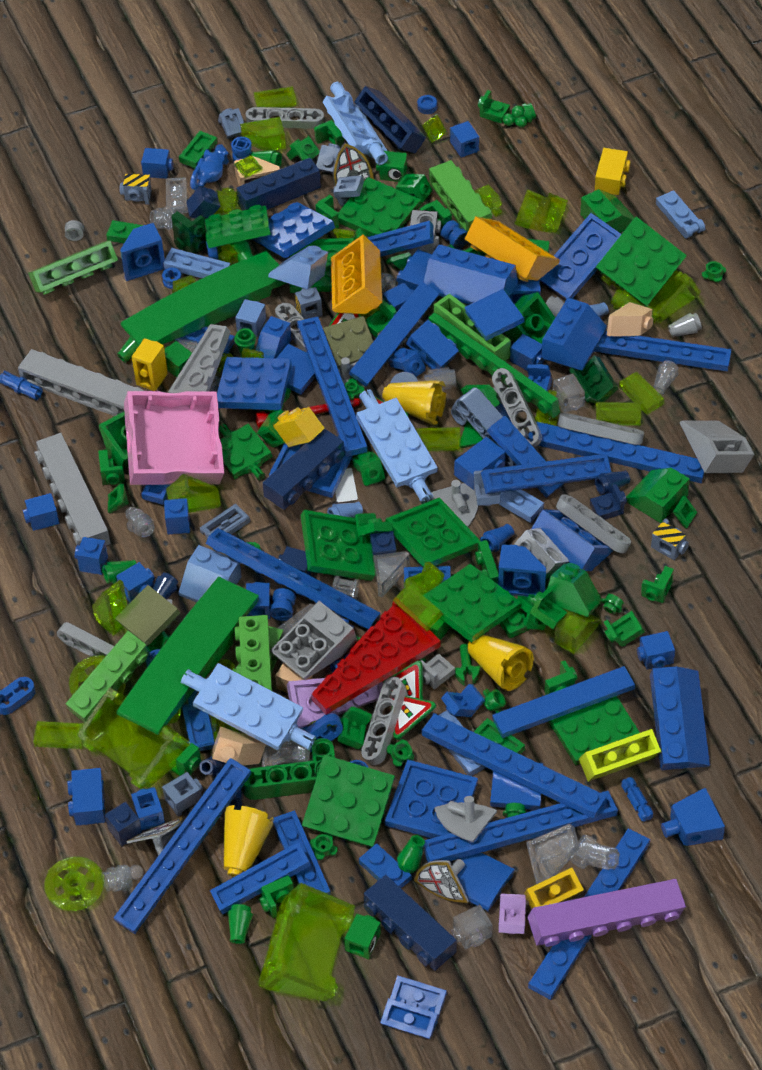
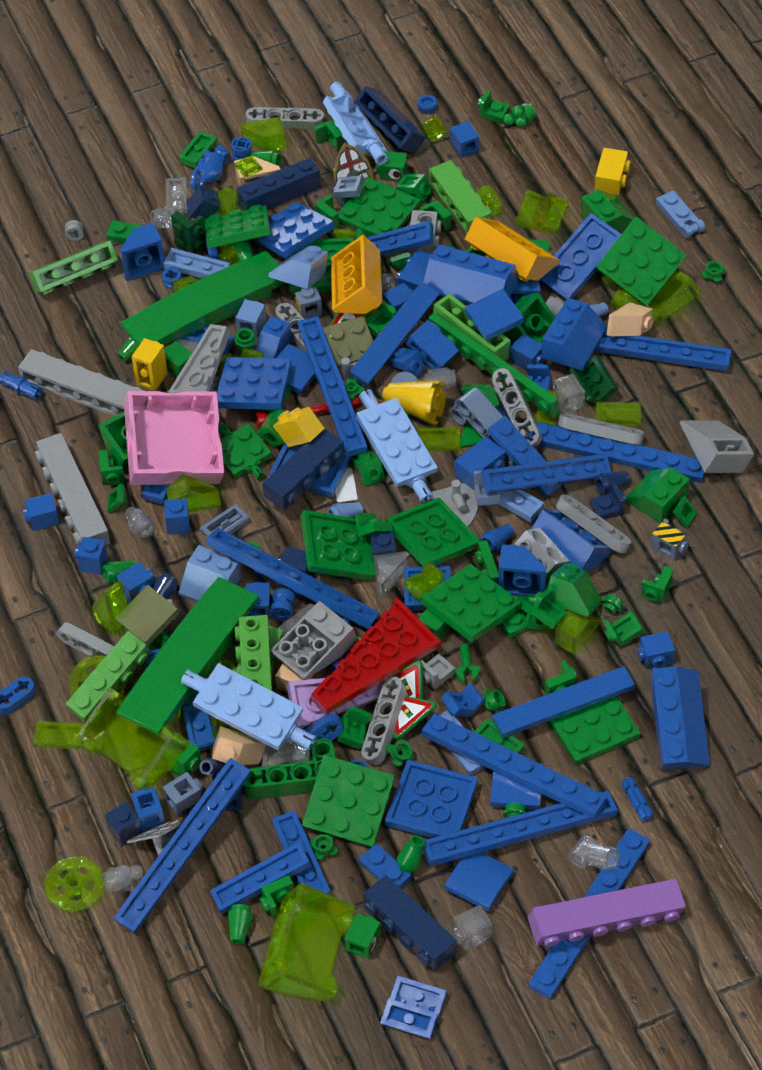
blue brick [67,768,106,826] -> none
sand blue brick [120,174,152,204] -> none
blue brick [141,148,174,179] -> none
sand blue bracket [218,108,247,139] -> none
yellow cone [224,805,274,877] -> none
clear neon green tile [253,86,297,108] -> none
green bracket [286,136,320,161] -> none
sand blue bracket [316,143,340,174] -> none
clear bush [332,576,360,600] -> none
clear neon green tile [393,583,443,631] -> none
shield [414,859,469,903] -> none
light grey shield [435,796,497,842] -> none
blue wheel [441,220,468,249] -> none
yellow cone [468,635,534,691] -> none
lavender bracket [499,894,526,934] -> none
yellow brick [524,868,584,909] -> none
clear wing [526,824,580,884] -> none
neon yellow brick [579,729,661,782] -> none
clear neon green tile [619,371,664,414] -> none
clear cone [652,360,679,394] -> none
blue torso [661,788,725,846] -> none
light grey cone [668,313,702,338] -> none

